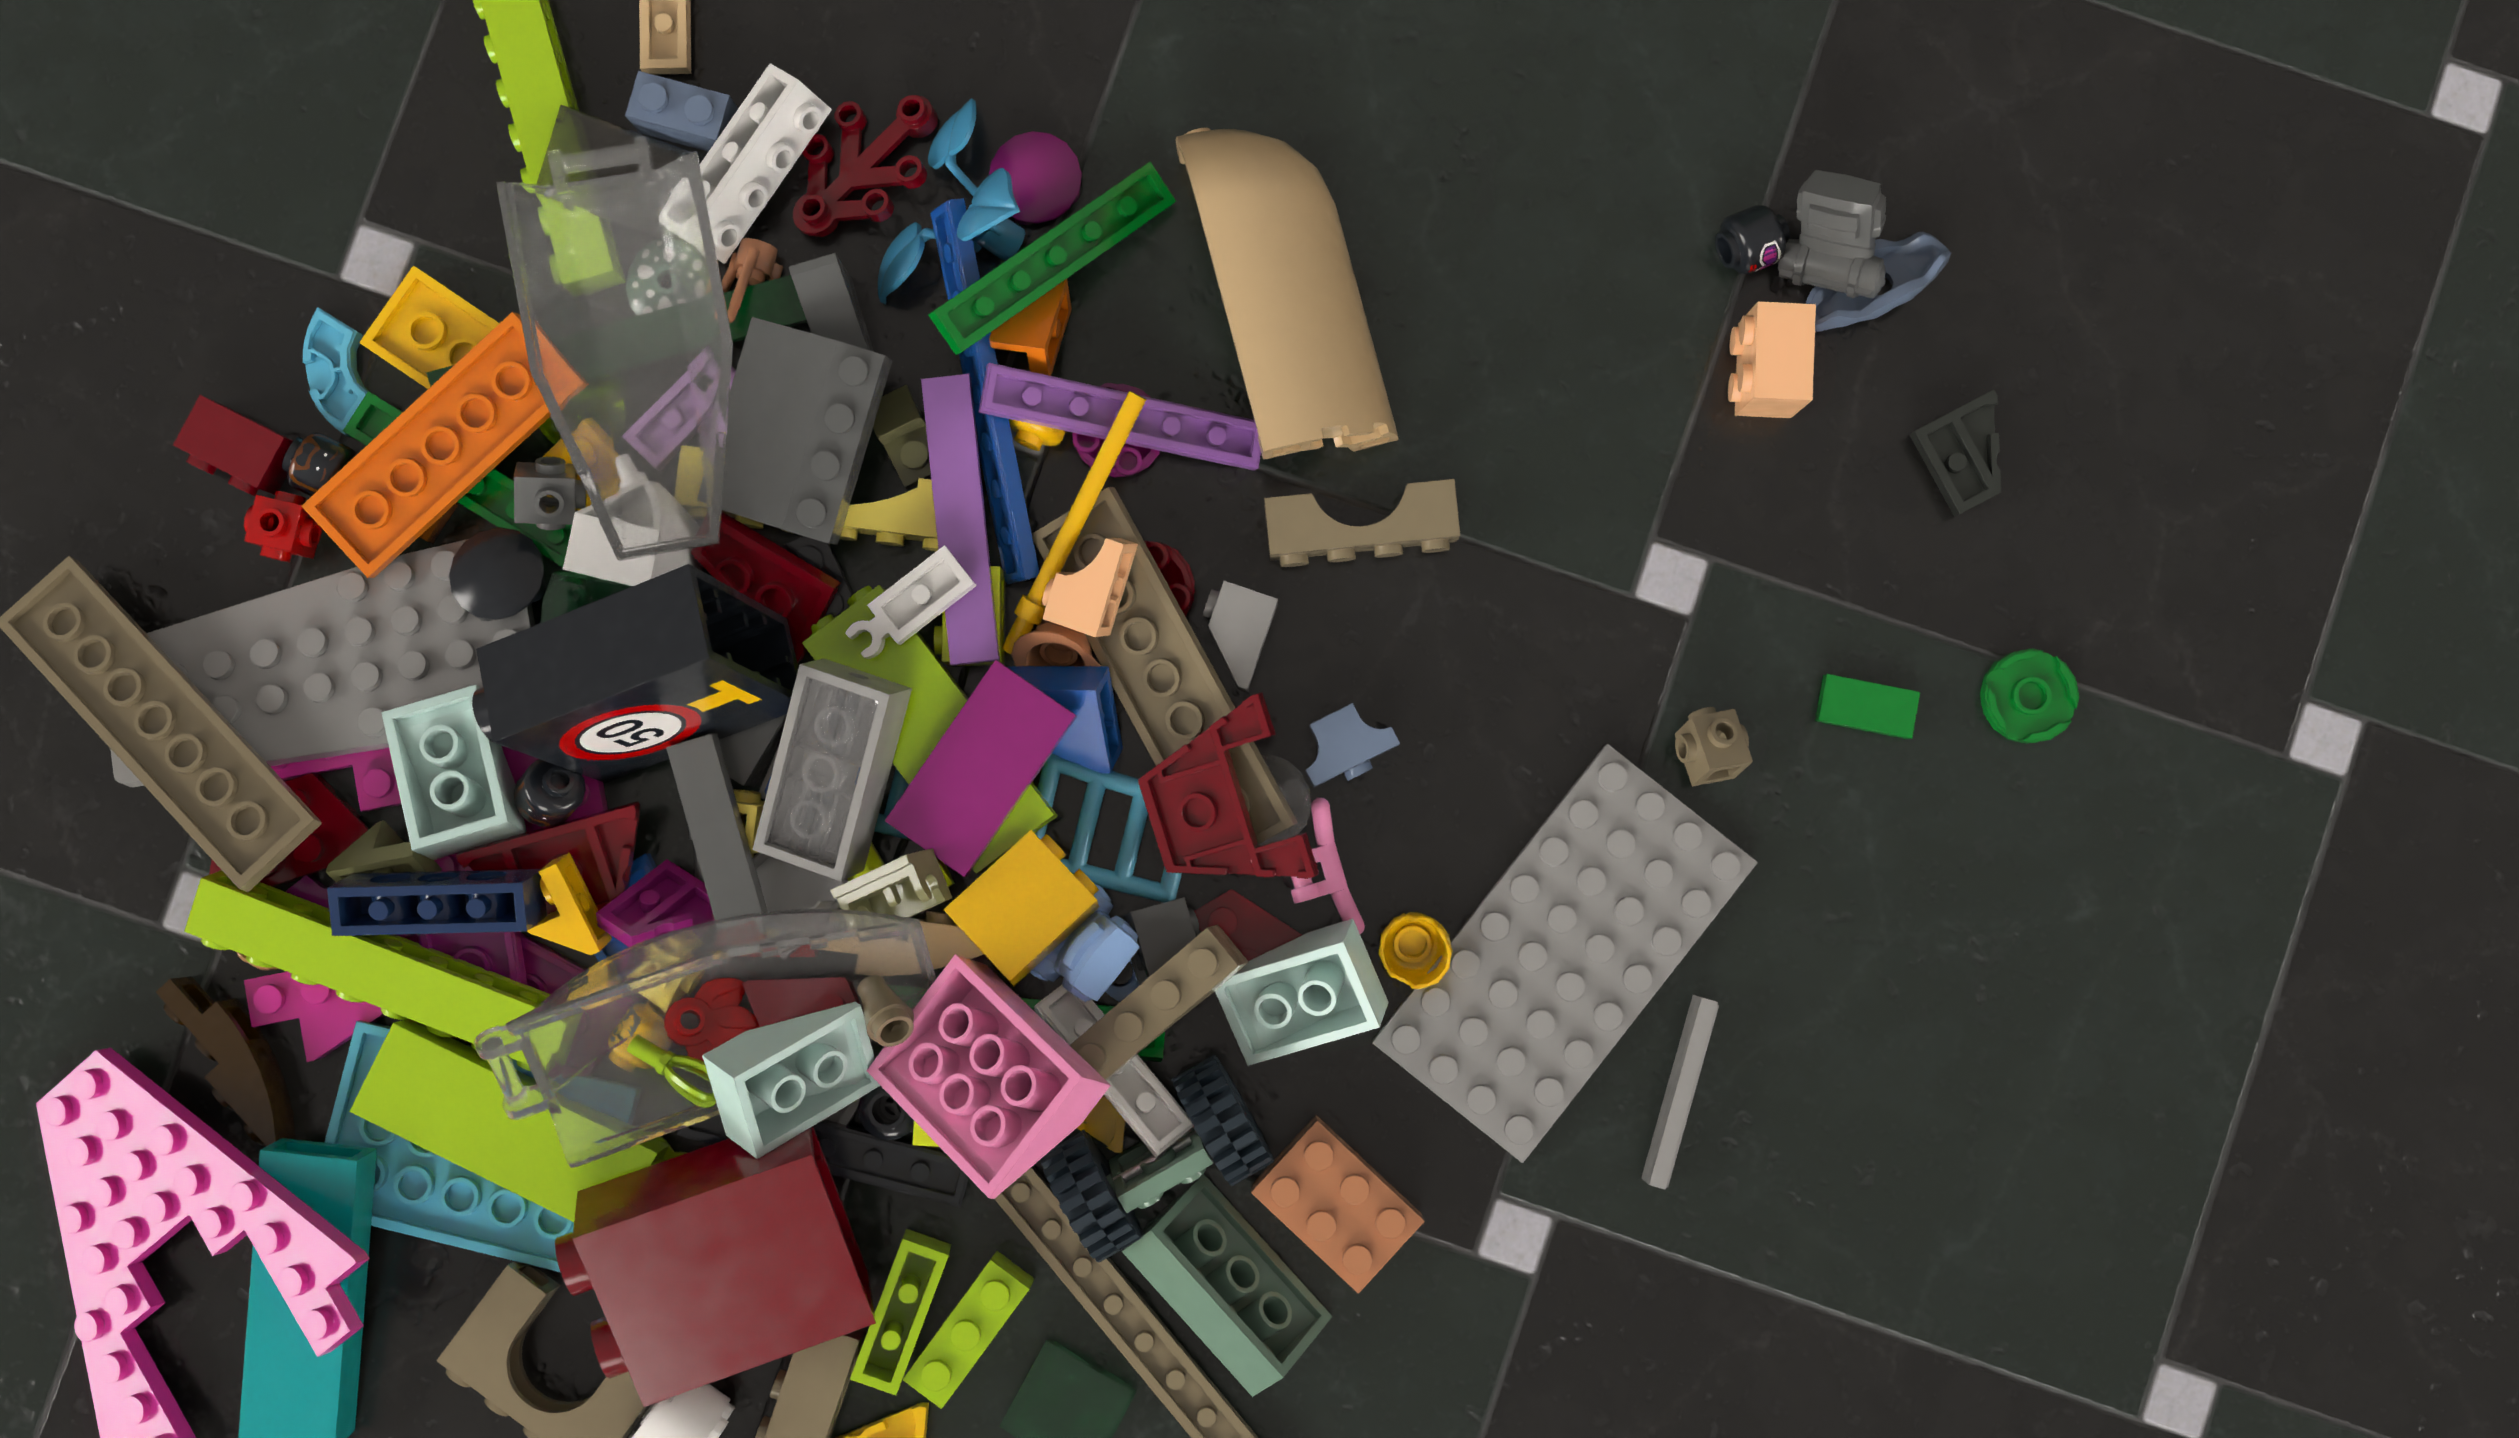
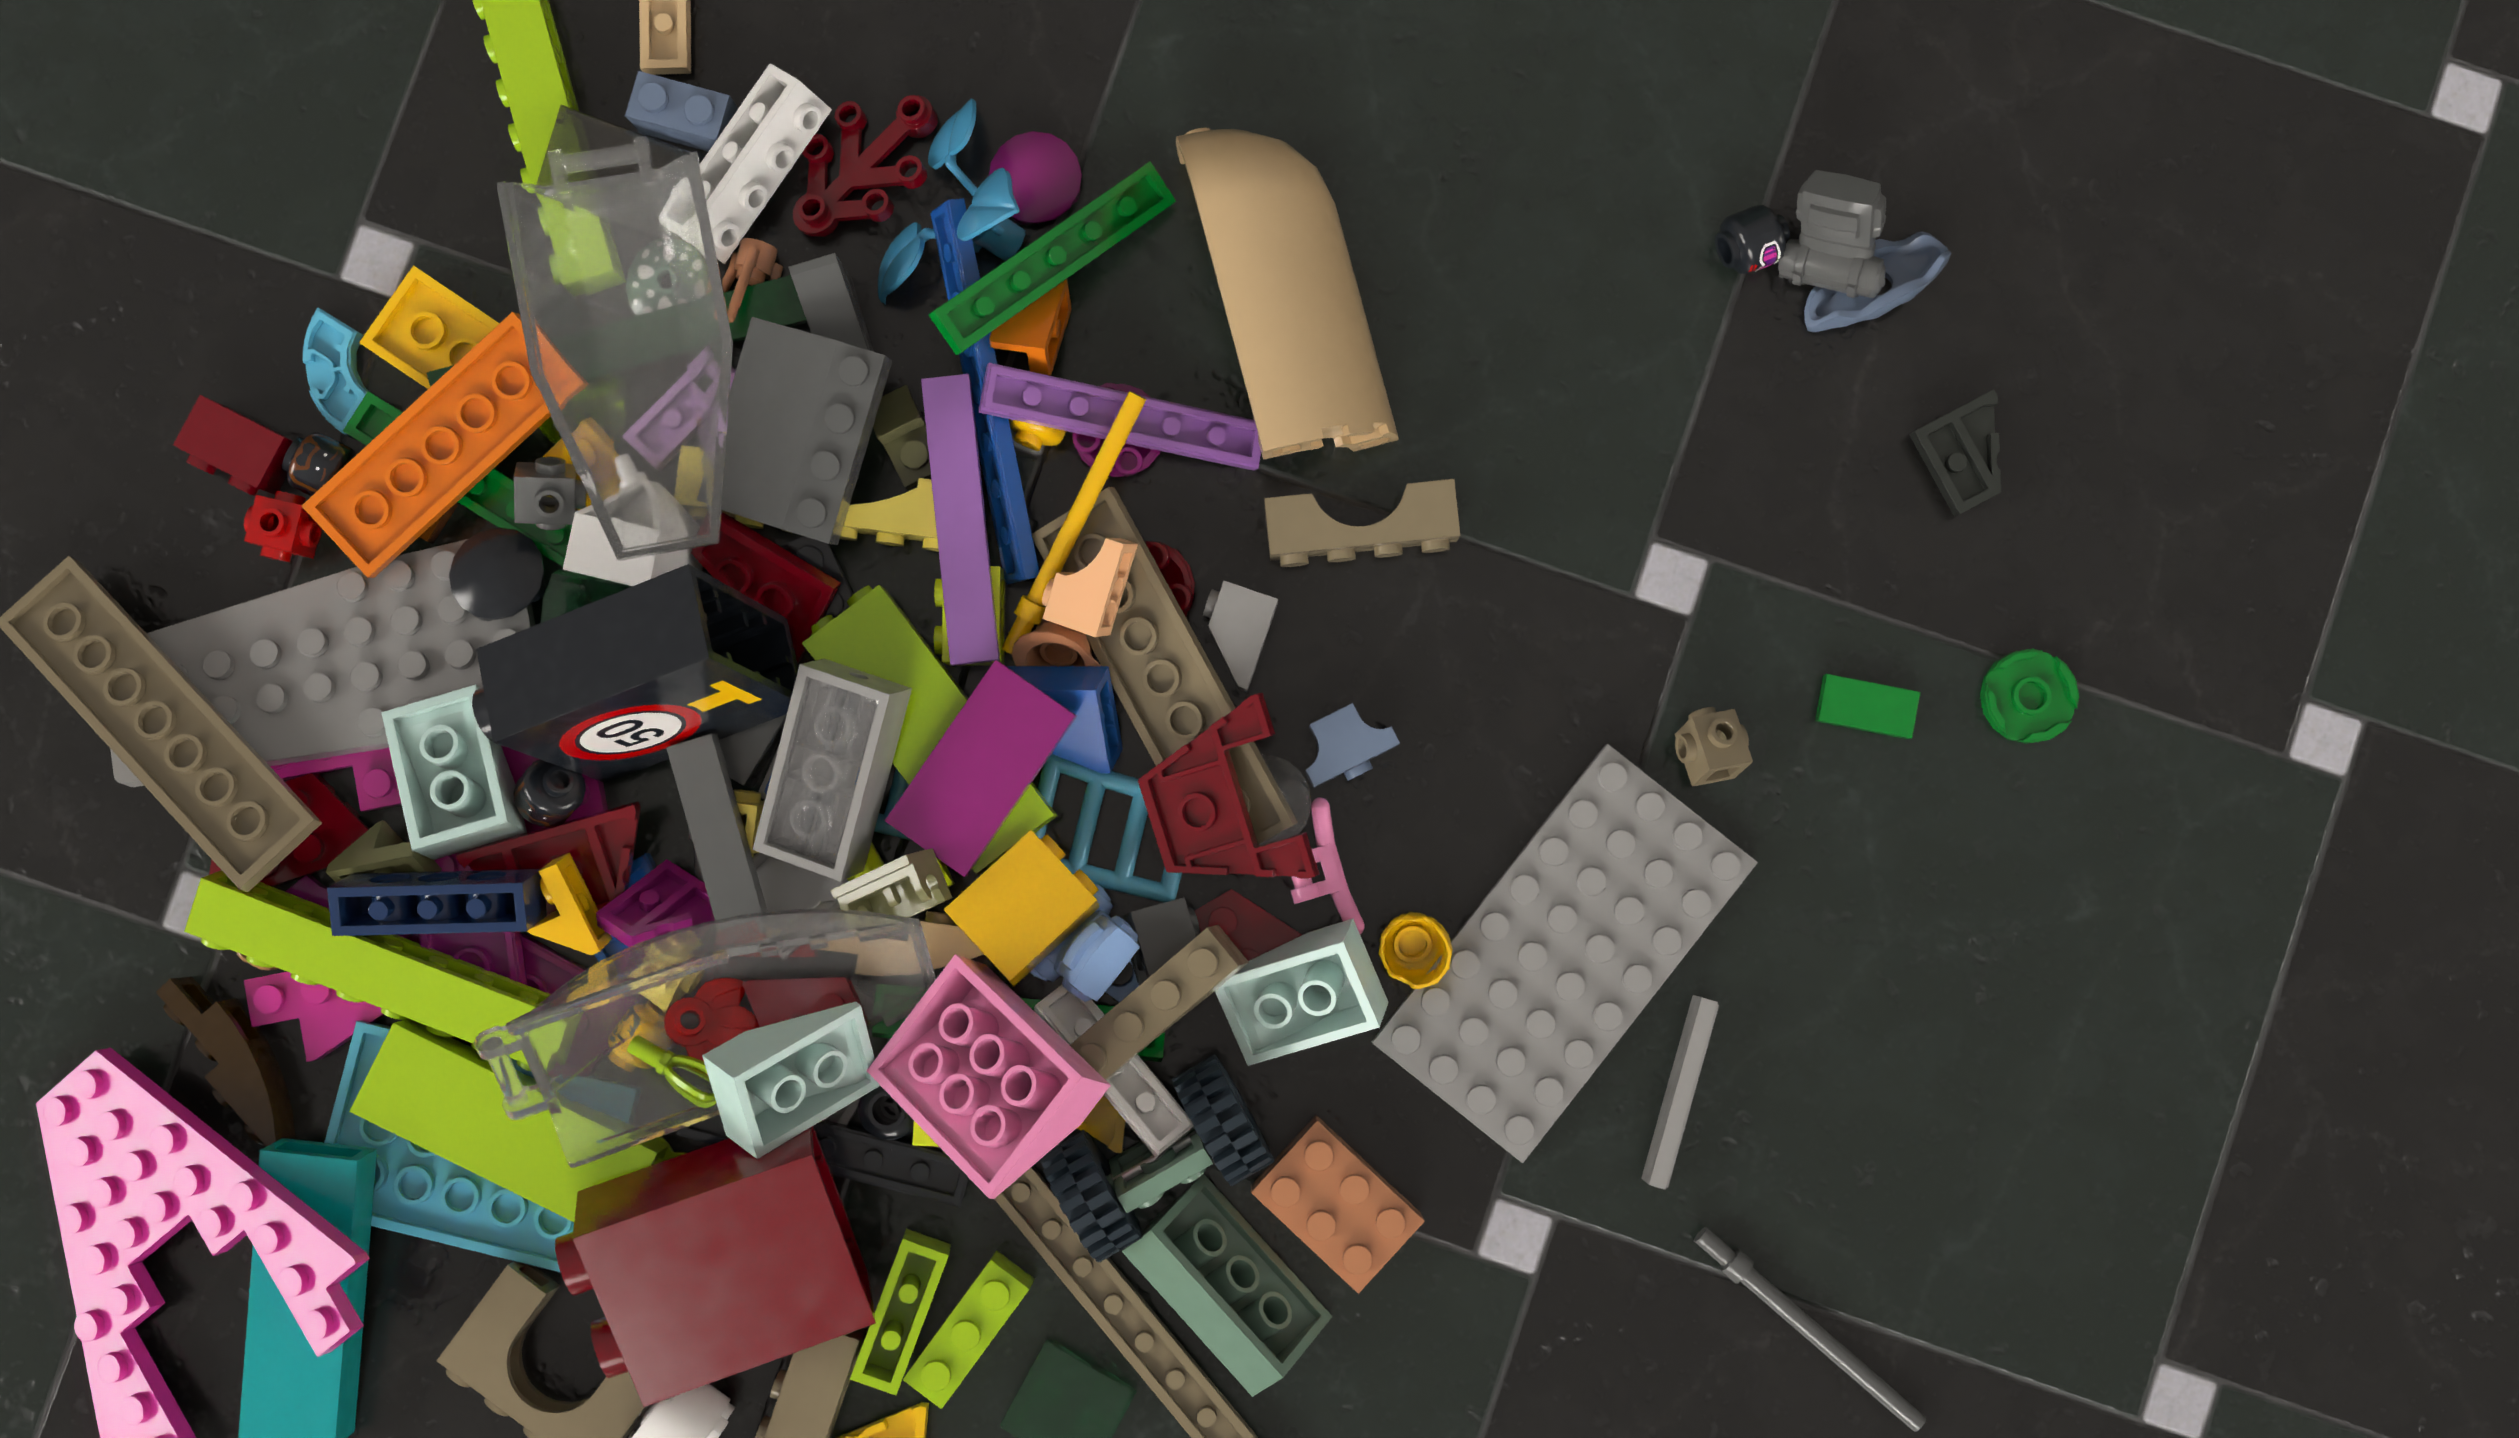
white plate [845,545,977,659] -> none
dark tan cone [857,975,914,1047] -> none
light nougat brick [1728,301,1816,418] -> none
none -> dark grey bar [1694,1227,1926,1432]

